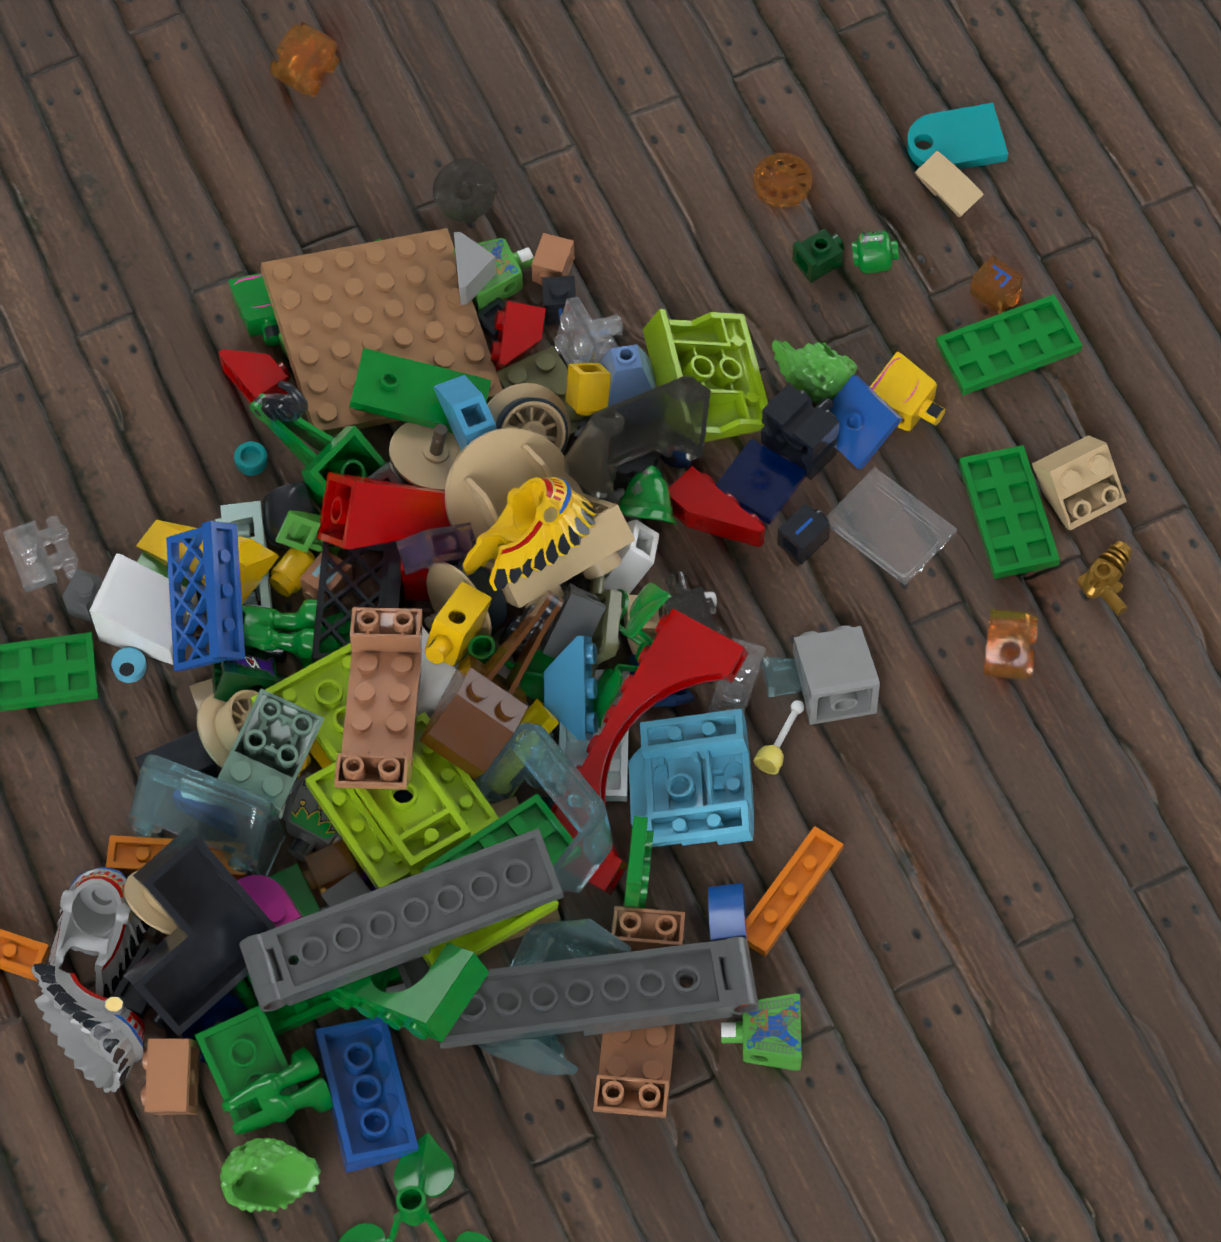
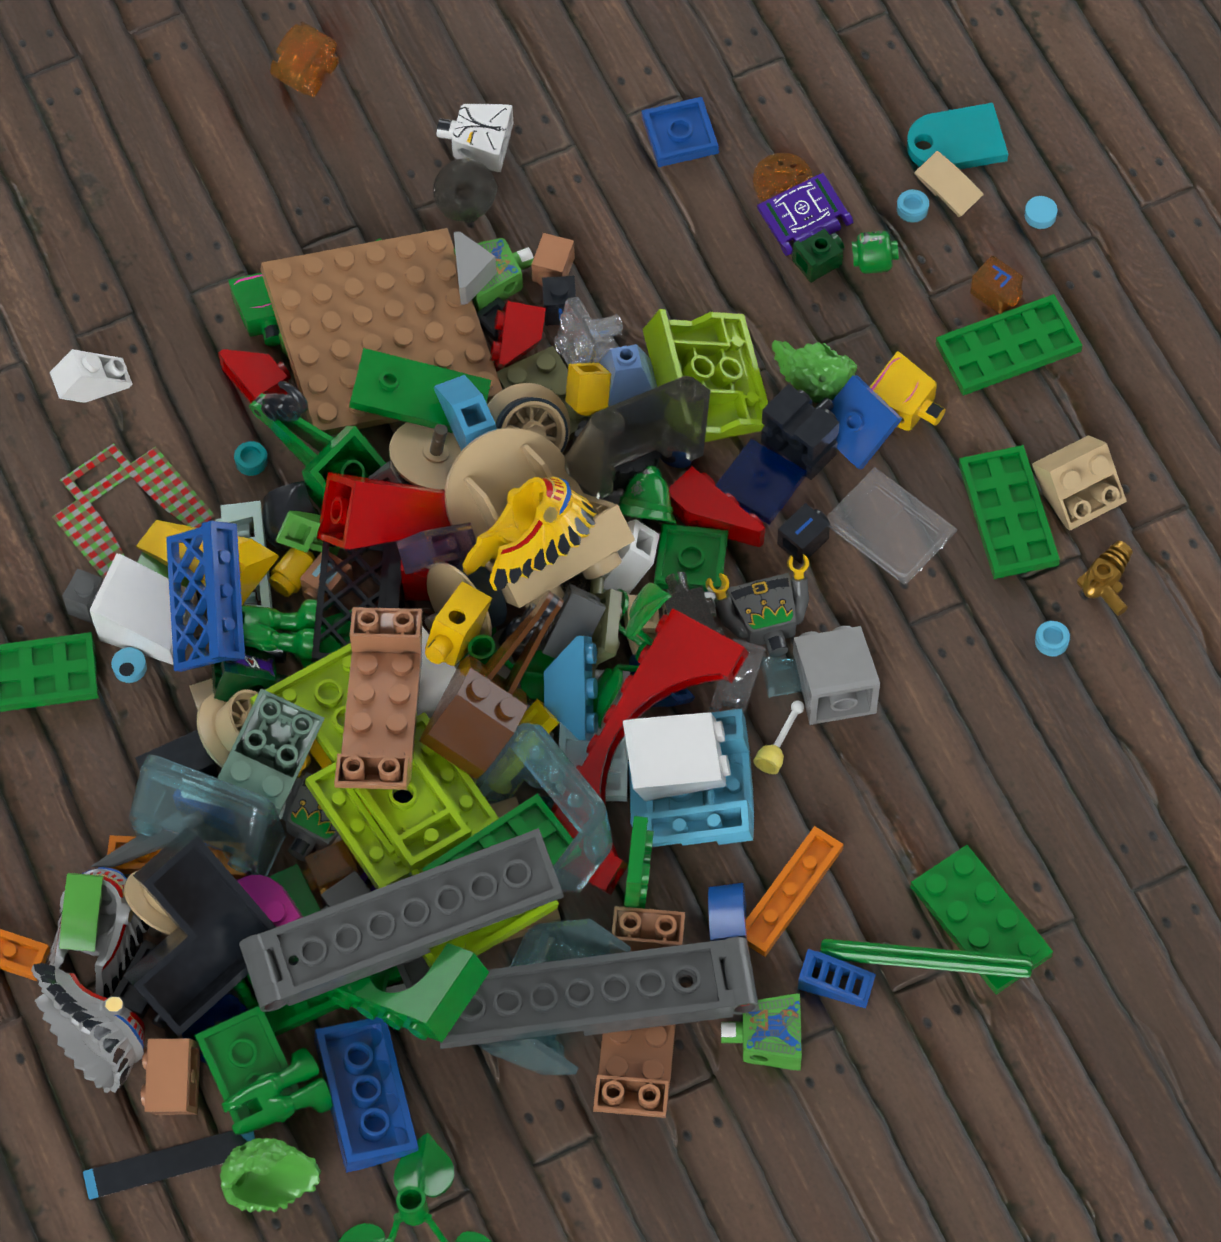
clear plate [3,516,78,593] -> none
clear orange brick [983,608,1038,680] -> none
none -> white slope [50,349,132,403]
none -> piece [52,443,215,579]
none -> bright green slope [59,873,104,952]
none -> black sticker [83,1130,255,1200]
none -> dark grey bar [90,809,206,867]
none -> white torso [437,104,514,172]
none -> white slope [623,712,731,801]
none -> blue plate [641,97,719,167]
none -> green plate [654,524,728,593]
none -> dark grey torso [706,554,809,657]
none -> dark purple piece [757,173,853,256]
none -> blue slope [798,949,876,1008]
none -> green axle [820,939,1033,978]
none -> medium azure tile [897,189,929,222]
none -> green plate [910,845,1053,995]
none -> medium azure tile [1024,196,1058,229]
none -> medium azure tile [1035,621,1070,656]

